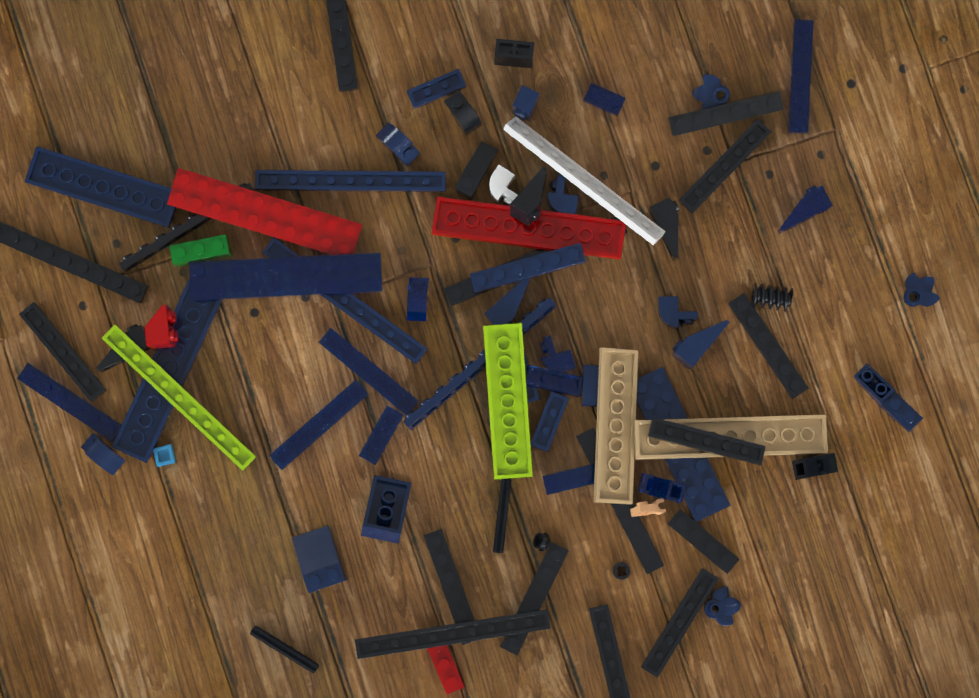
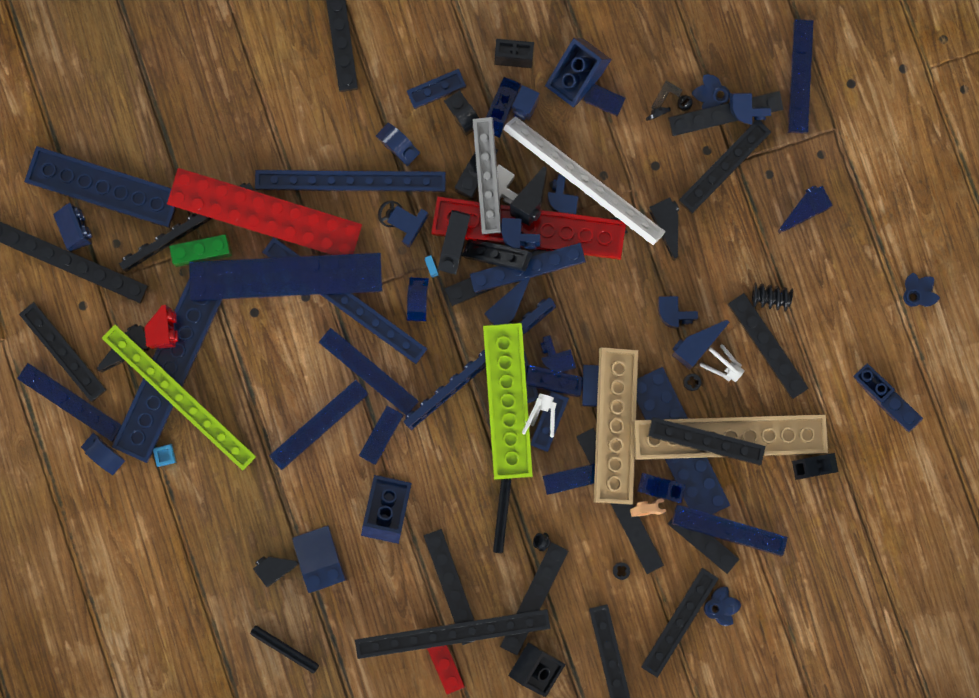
none -> dark blue slope [53,203,93,252]
none -> black slope [253,556,299,587]
none -> dark blue piece [378,201,429,248]
none -> dark azure tile [425,255,438,278]
none -> black slope [437,210,471,275]
none -> black plate [462,240,532,272]
none -> light grey plate [473,117,502,234]
none -> clear blue slope [486,77,521,138]
none -> dark blue brick [502,218,541,249]
none -> black slope [508,642,566,698]
none -> white plant [522,393,557,437]
none -> dark blue slope [545,38,612,107]
none -> clear smoke piece [645,81,683,121]
none -> clear blue plate [672,505,788,556]
none -> black hinge [677,95,693,111]
none -> black bush [683,374,701,391]
none -> white plant [699,344,745,382]
none -> dark blue brick [730,93,771,124]

